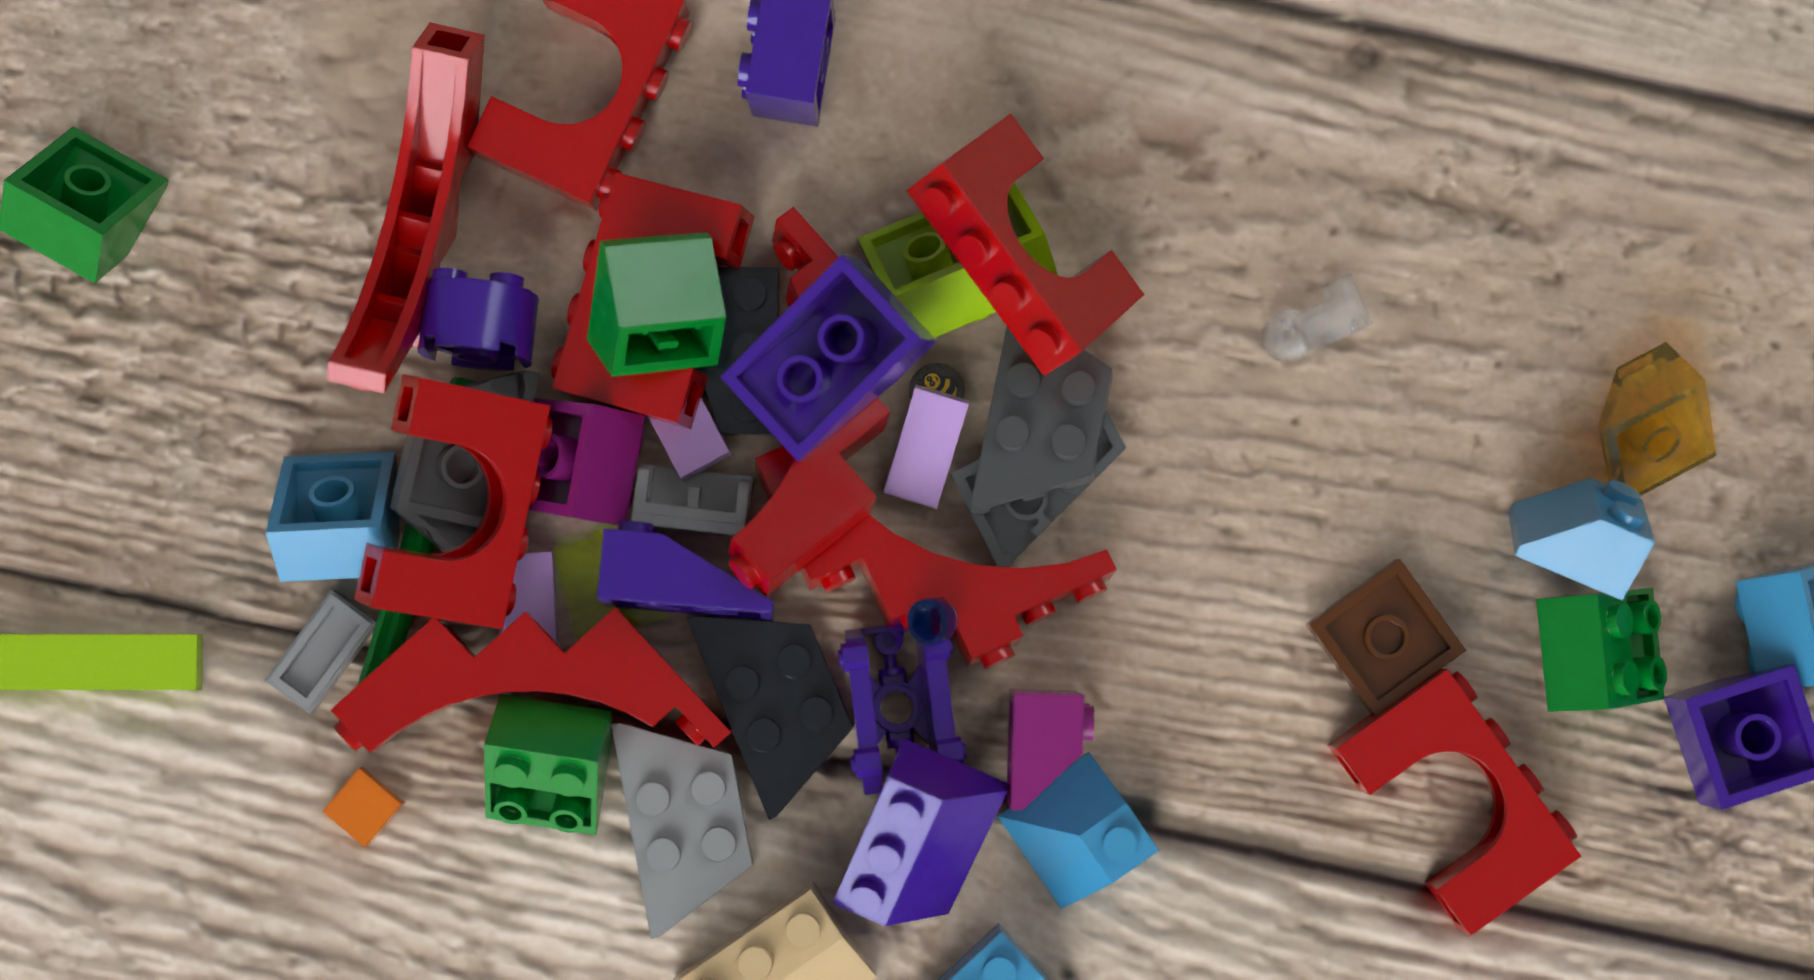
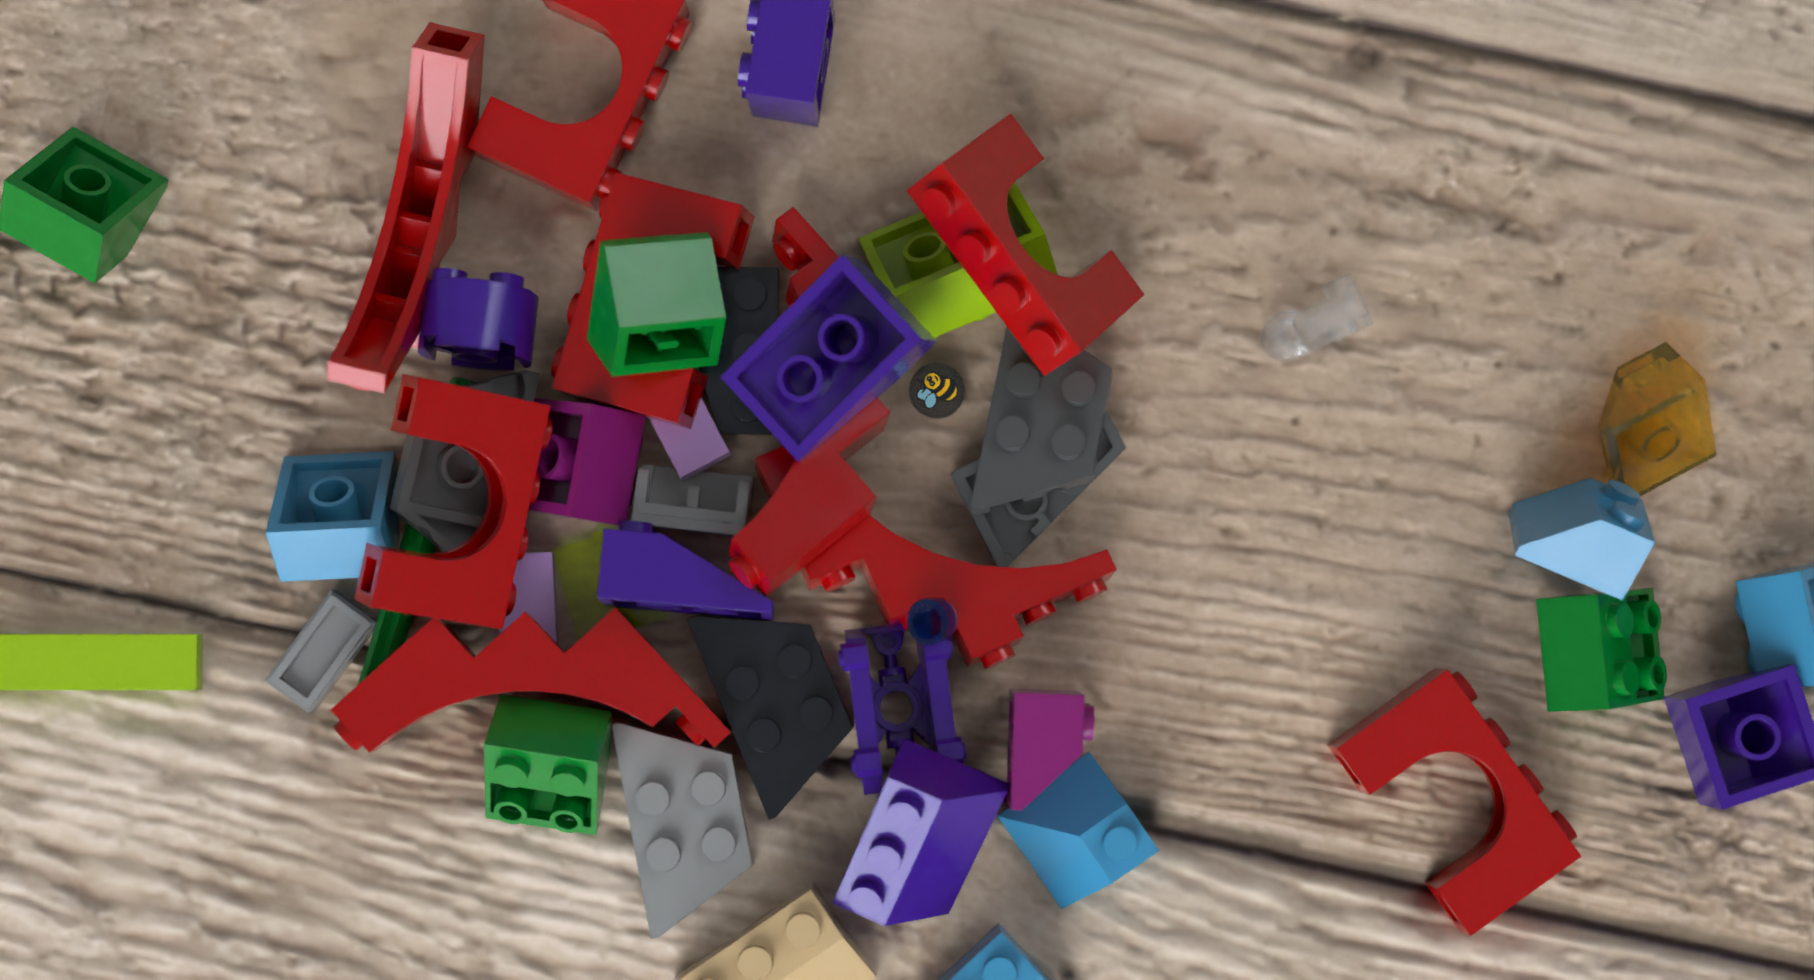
orange tile [322,767,405,847] -> none
lavender tile [883,384,970,509] -> none
reddish brown plate [1306,559,1467,716] -> none

